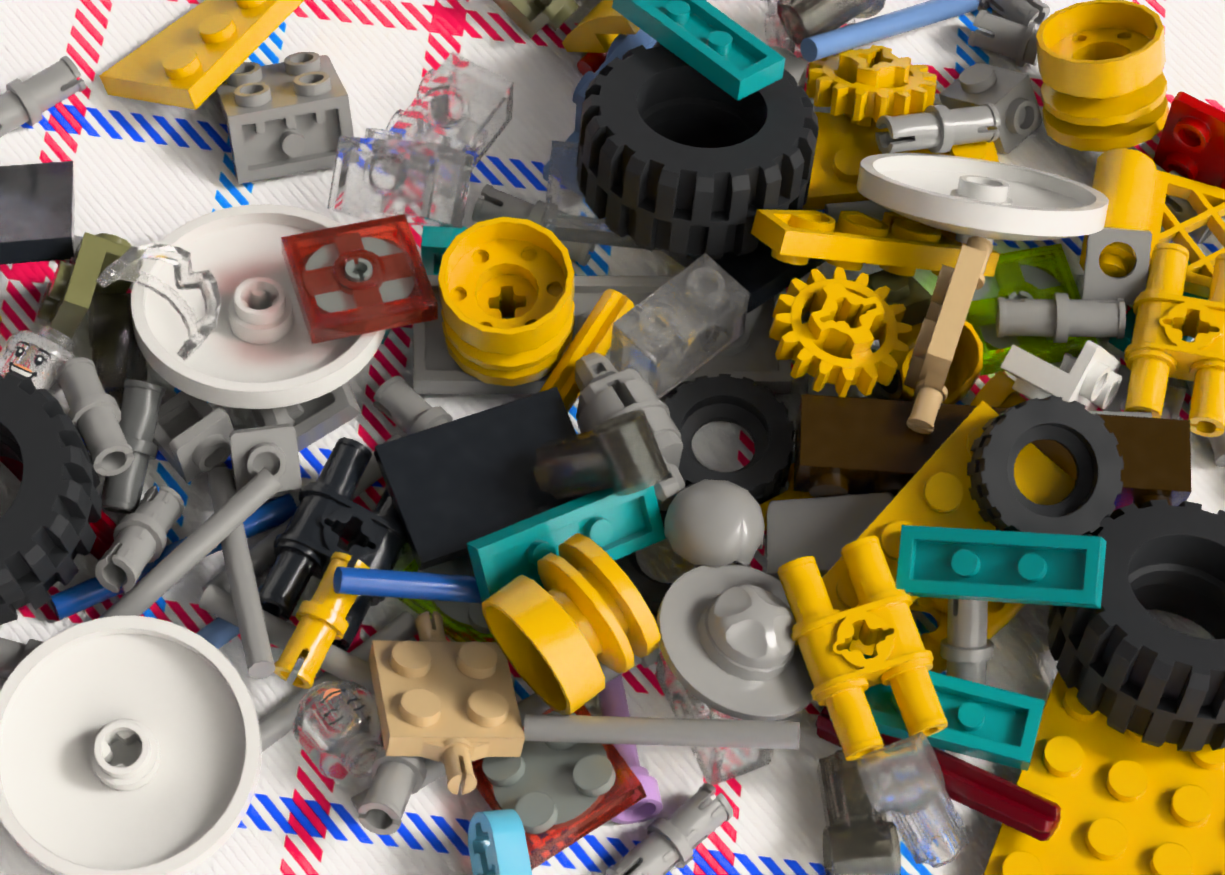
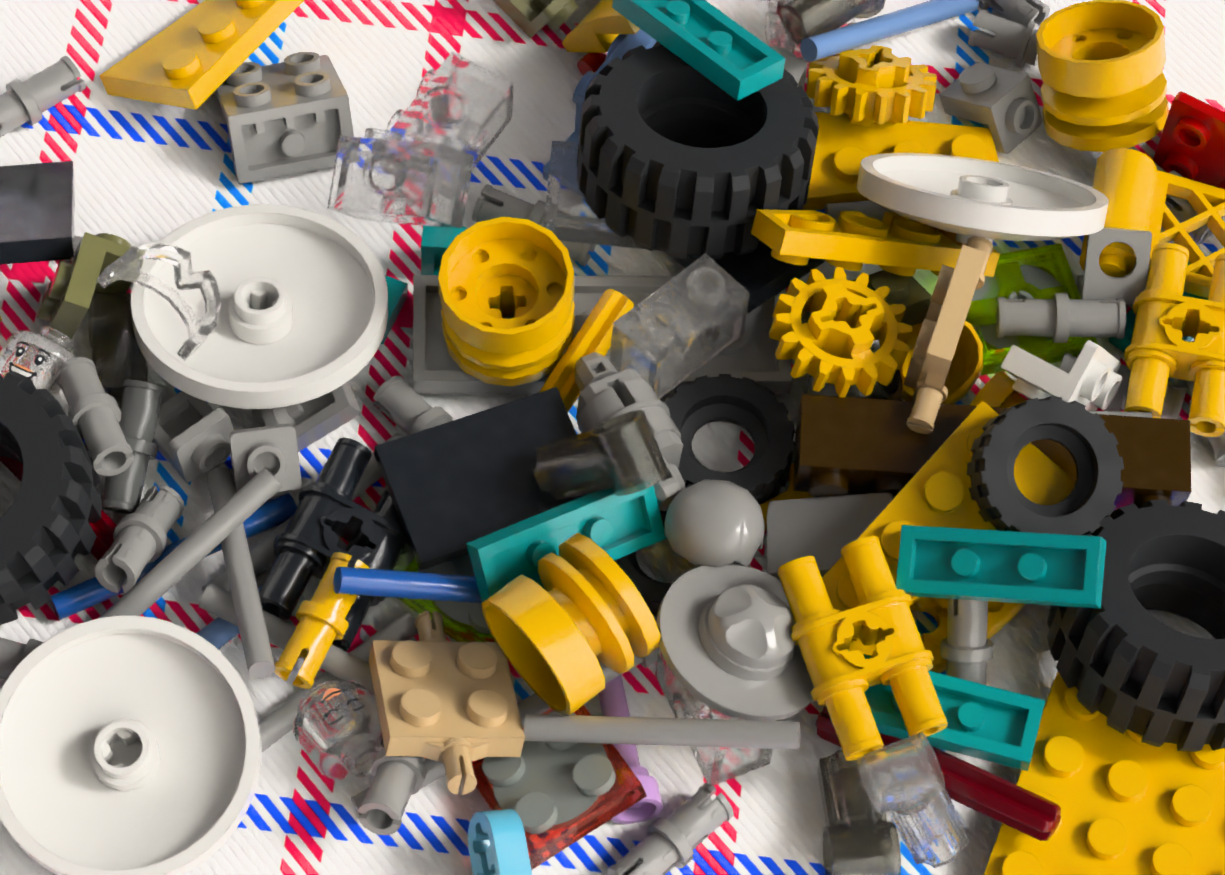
clear red piece [281,214,438,344] -> none
light grey pin [875,103,1001,154] -> none

